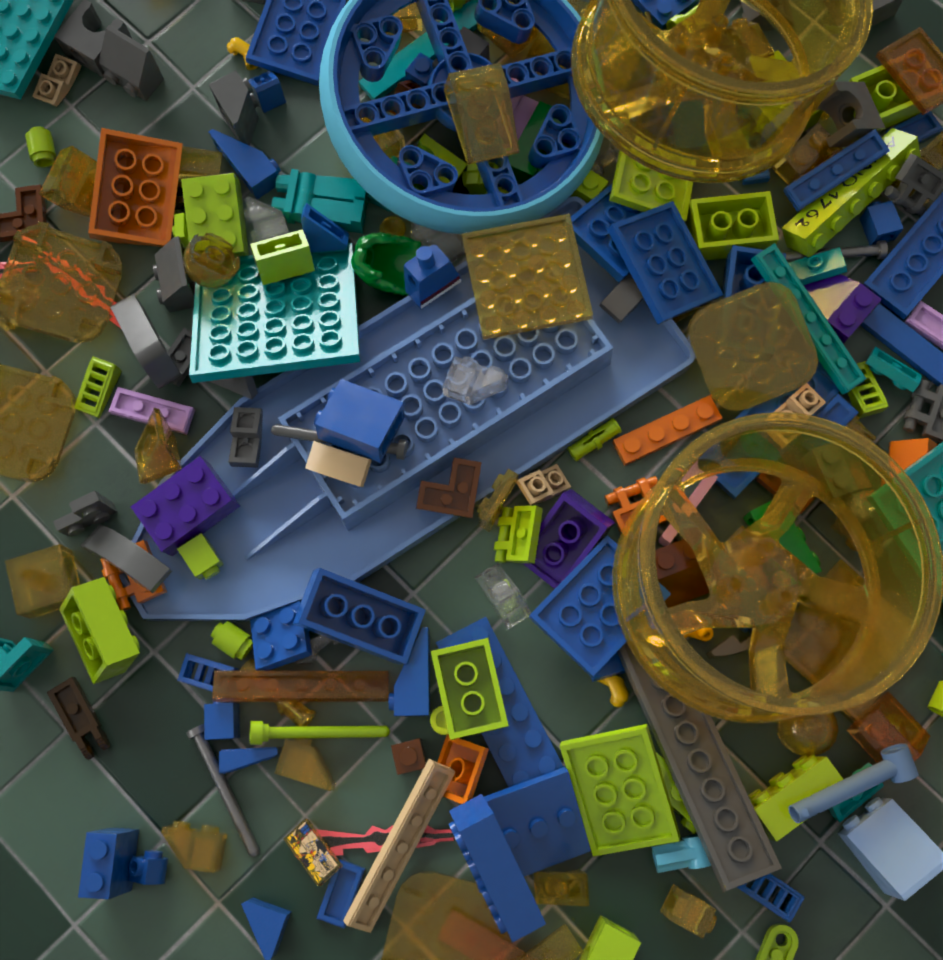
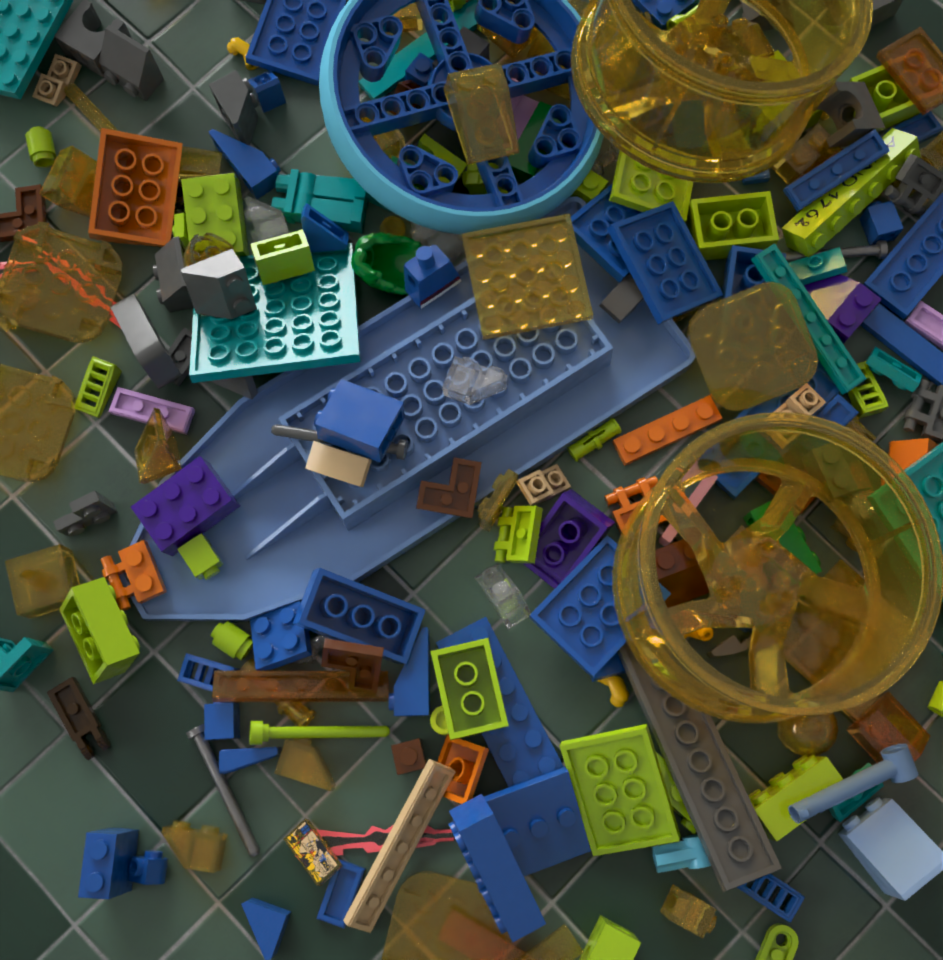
dark grey slope [80,525,172,593] -> none
dark grey slope [228,407,263,468] -> none
clear yellow slope [534,870,589,906] -> none
none -> clear yellow axle [64,83,117,132]
none -> dark grey slope [180,249,257,319]
none -> reddish brown plate [321,638,384,694]

